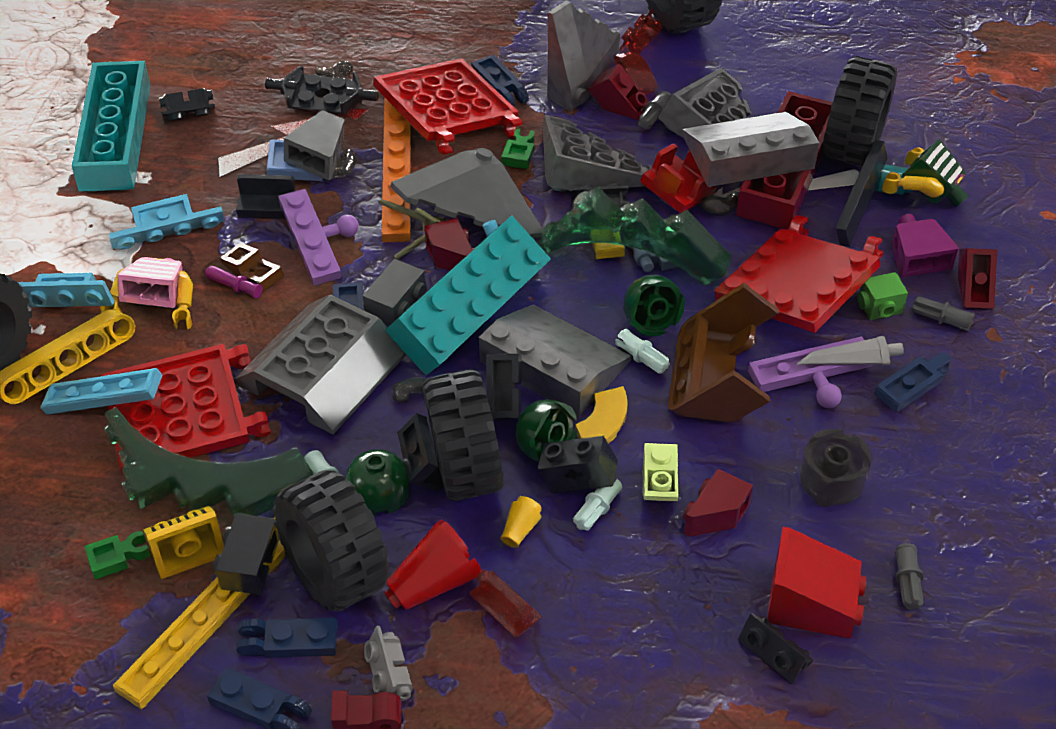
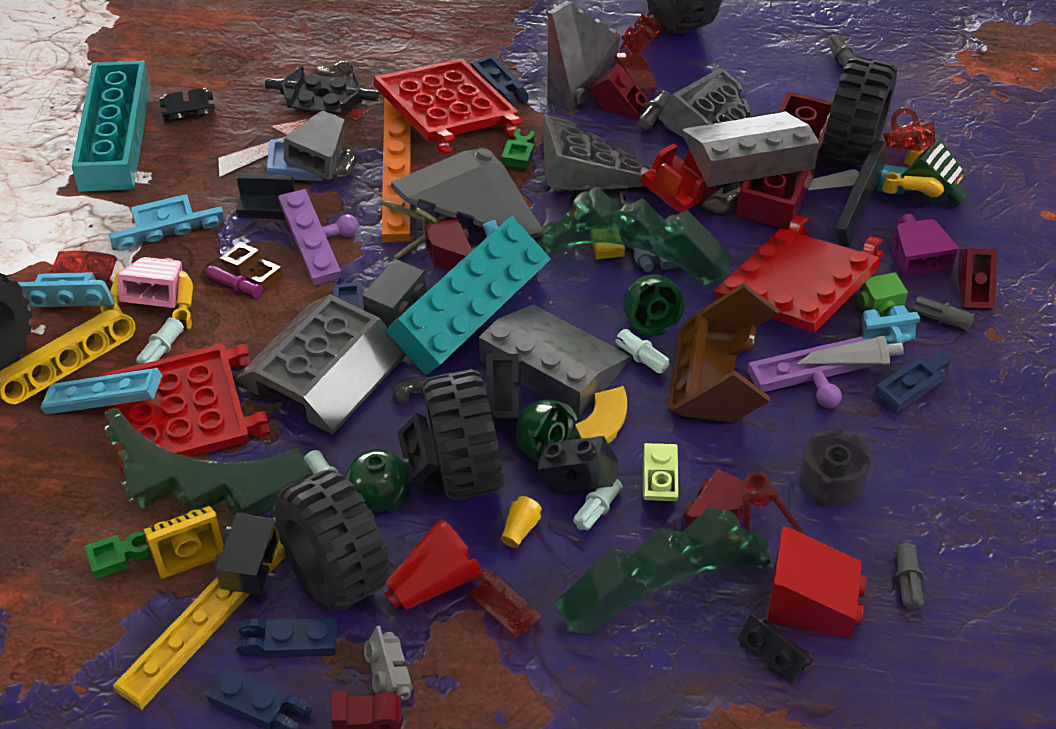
none -> clear red slope [49,250,118,282]
none -> light aqua axle [136,317,184,364]
none -> clear green arch [555,506,774,635]
none -> clear red plant [741,471,803,533]
none -> dark grey axle [827,34,854,68]
none -> medium azure hips [861,305,920,344]
none -> clear red piece [883,107,936,151]

